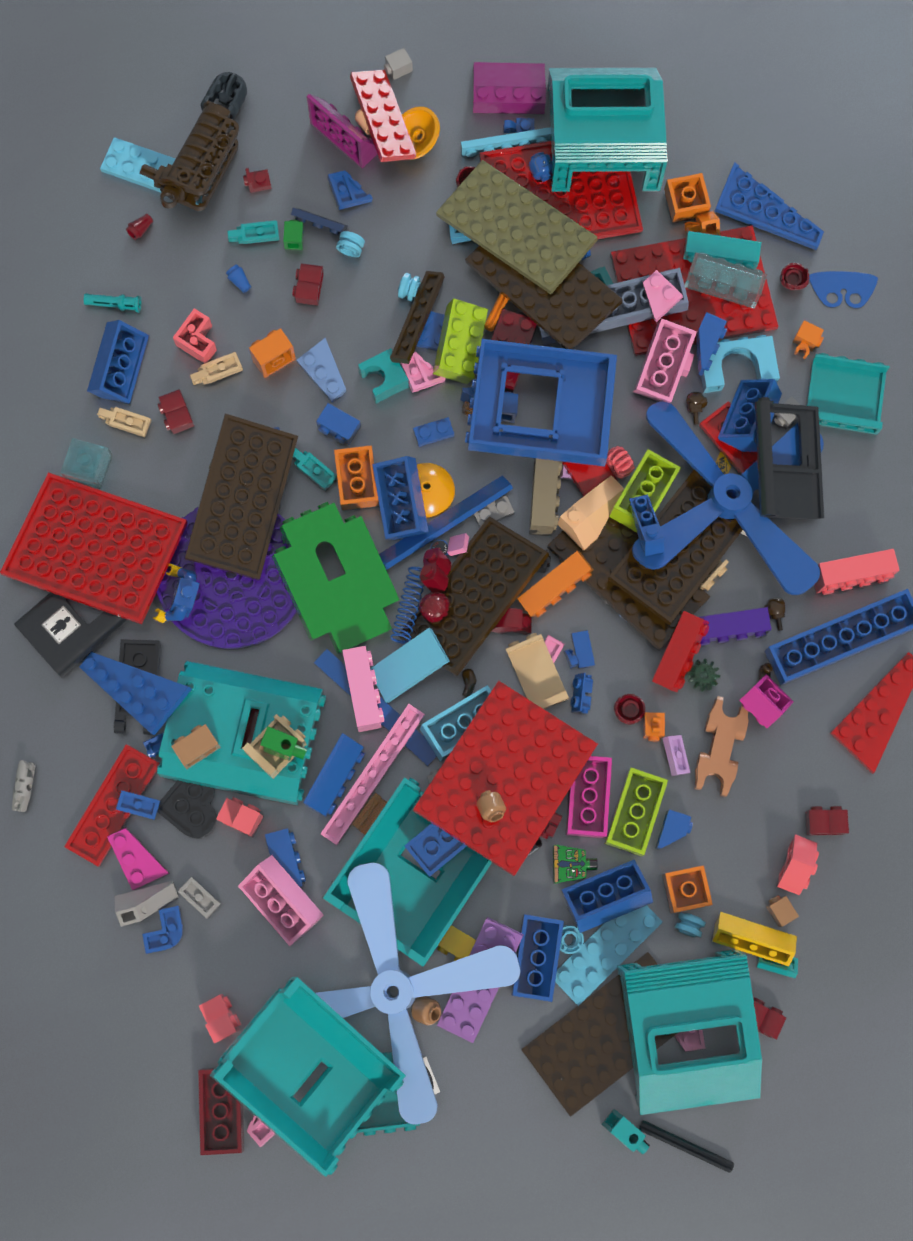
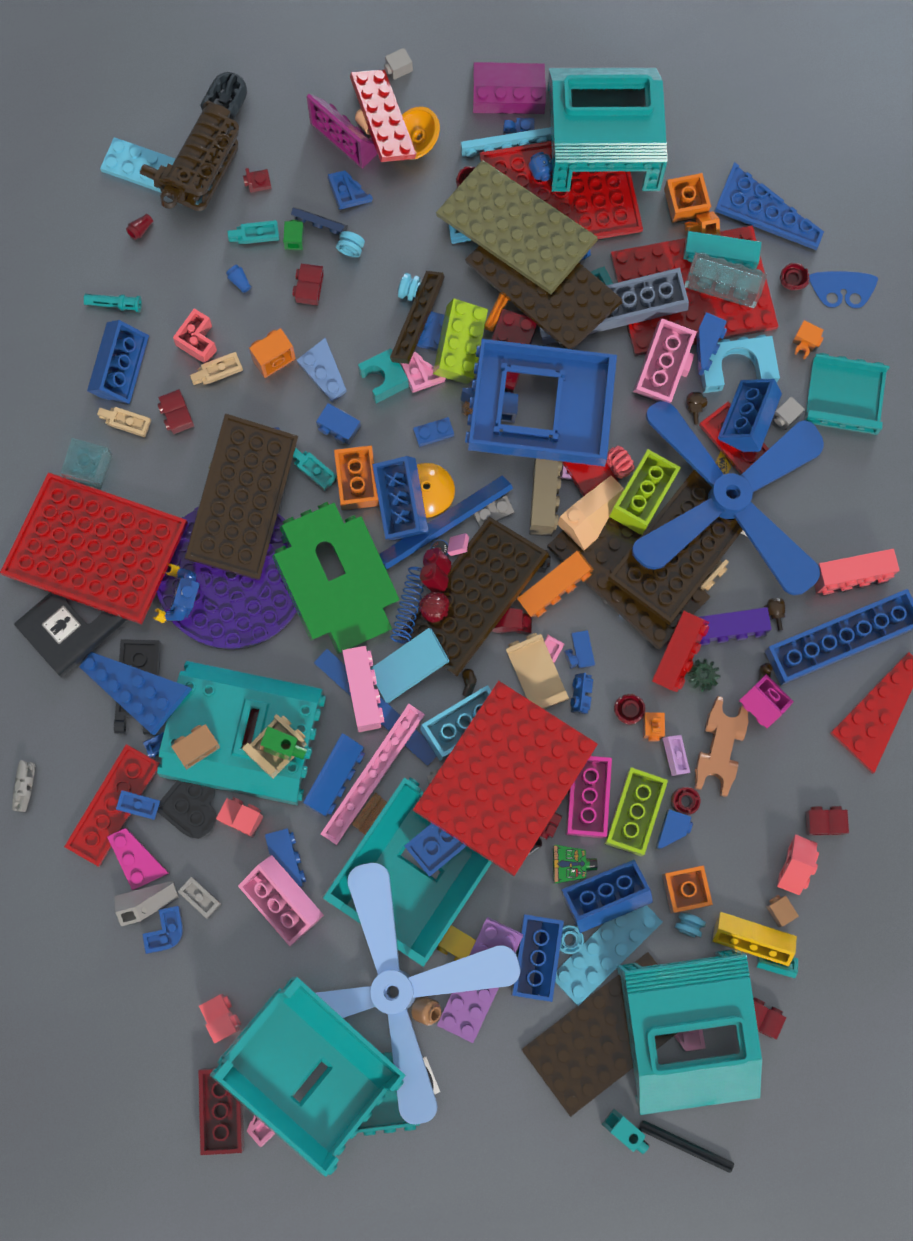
medium nougat head [477,791,506,822] -> none
blue slope [629,494,664,556] -> none
bright pink wing [643,270,683,322] -> none
black piece [754,397,824,519] -> none
none -> dark red wheel [671,787,701,815]

